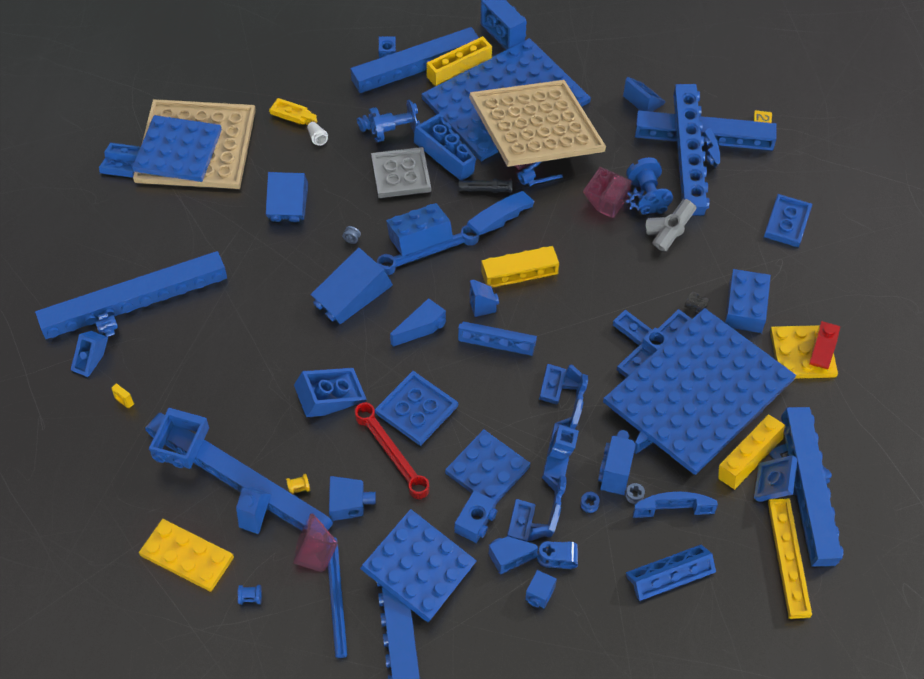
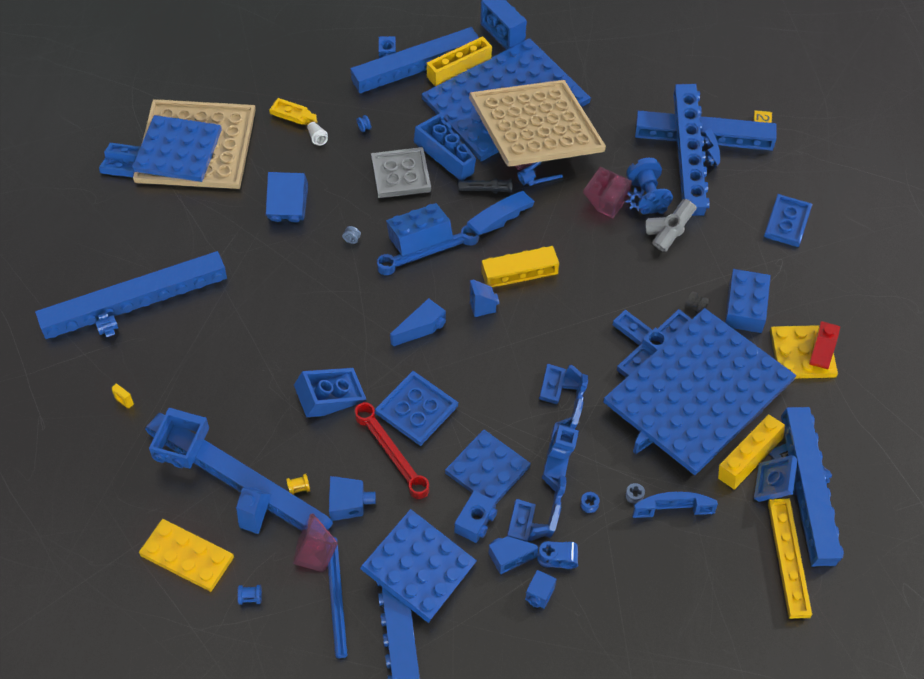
blue slope [71,331,108,377] -> none
blue slope [311,248,393,324] -> none
blue piece [368,100,420,143] -> none
blue fence [458,321,537,356] -> none
blue hinge [598,430,636,495] -> none
blue slope [623,77,666,112] -> none
blue fence [626,545,716,601] -> none

